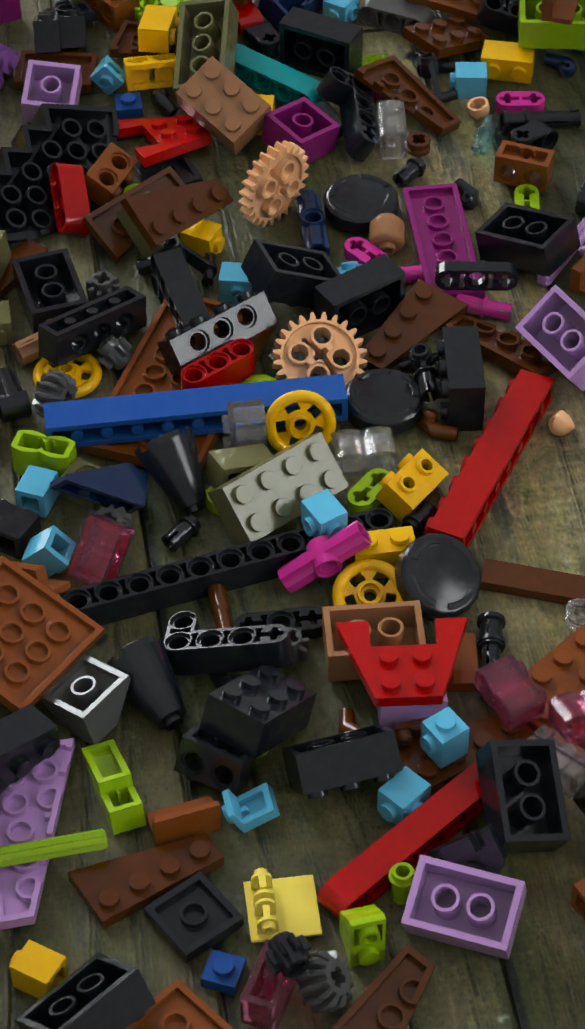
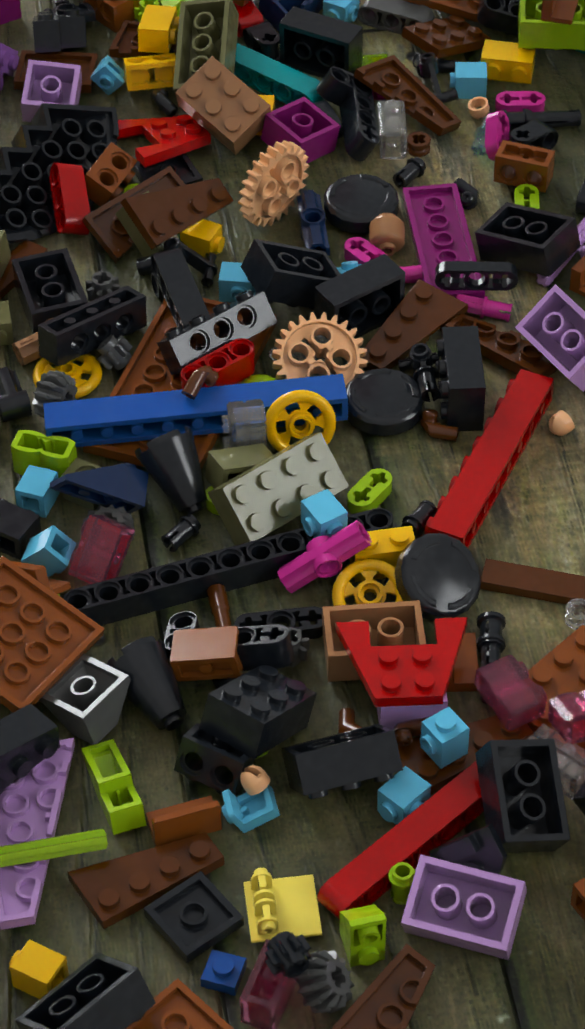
blue plate [114,92,143,119] -> none
clear brick [330,426,397,476] -> none
yellow brick [375,448,449,522] -> none
dark blue arm [544,52,577,77] -> none
none -> panel [170,626,243,682]
none -> reddish brown arm [182,365,219,400]
none -> light nougat hinge [240,765,271,796]
none -> dark pink beam [485,110,510,161]

